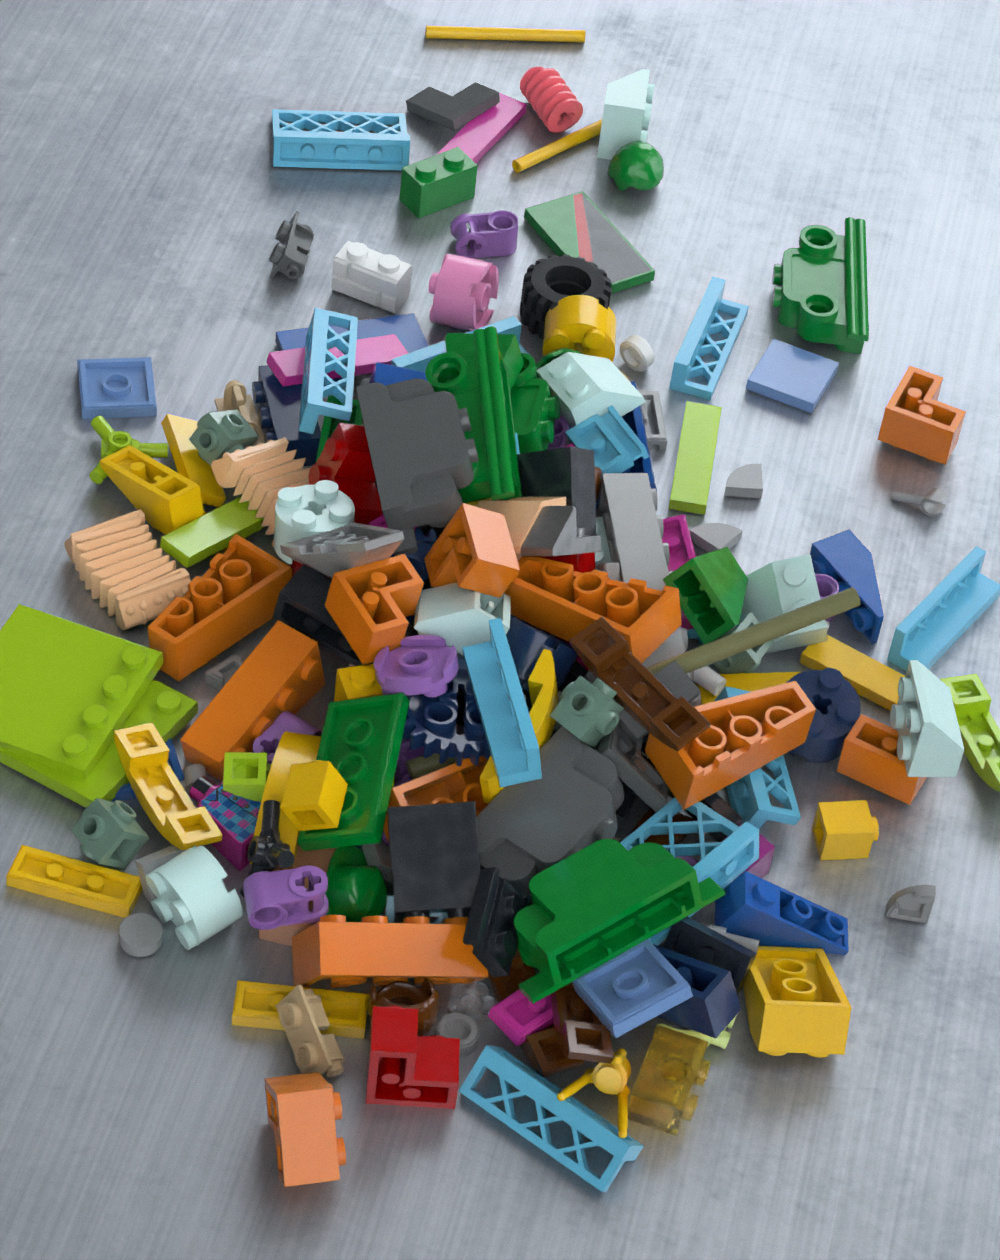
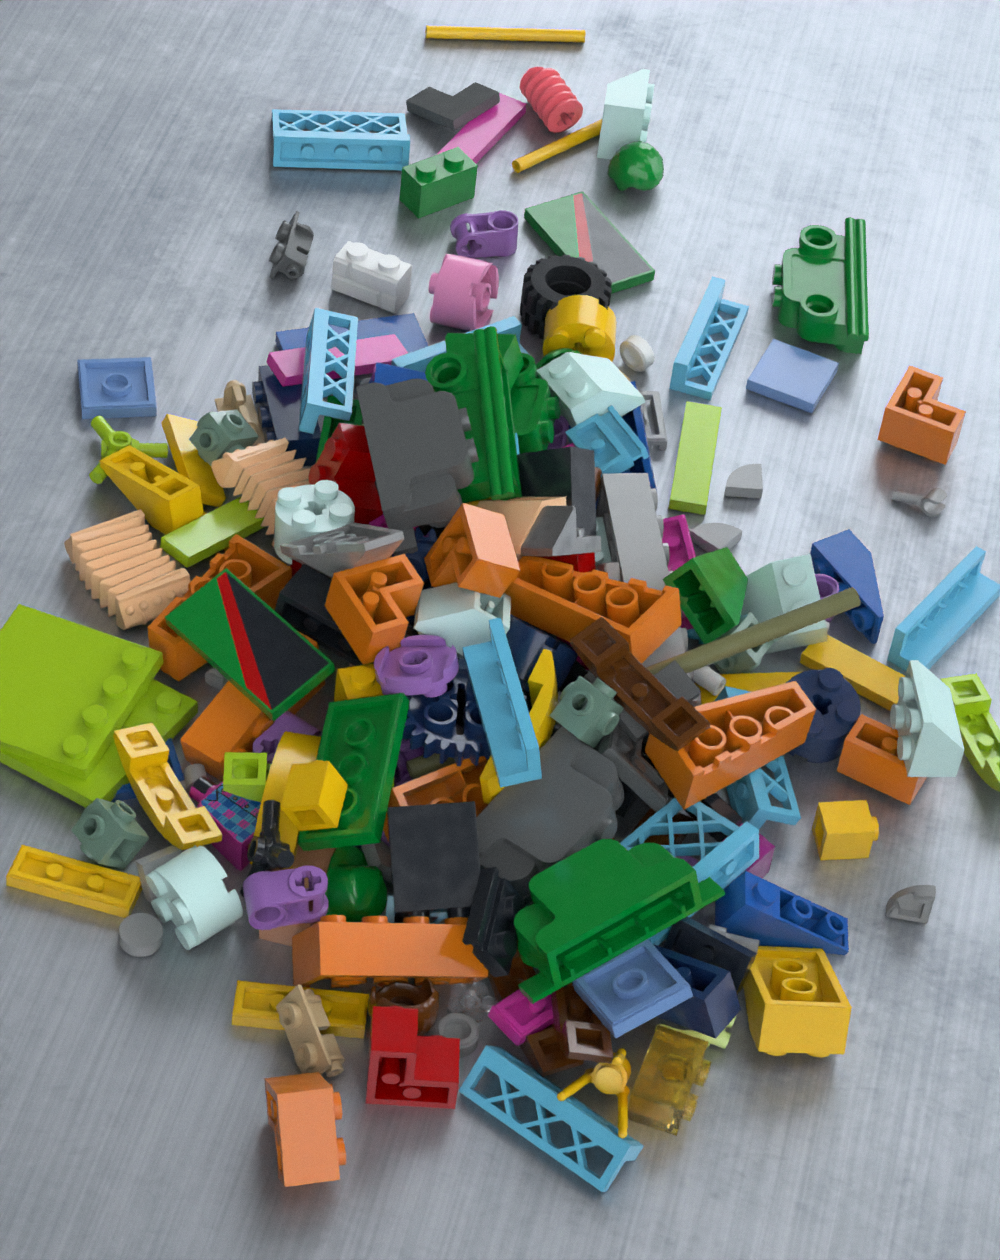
none -> tile [165,568,335,722]

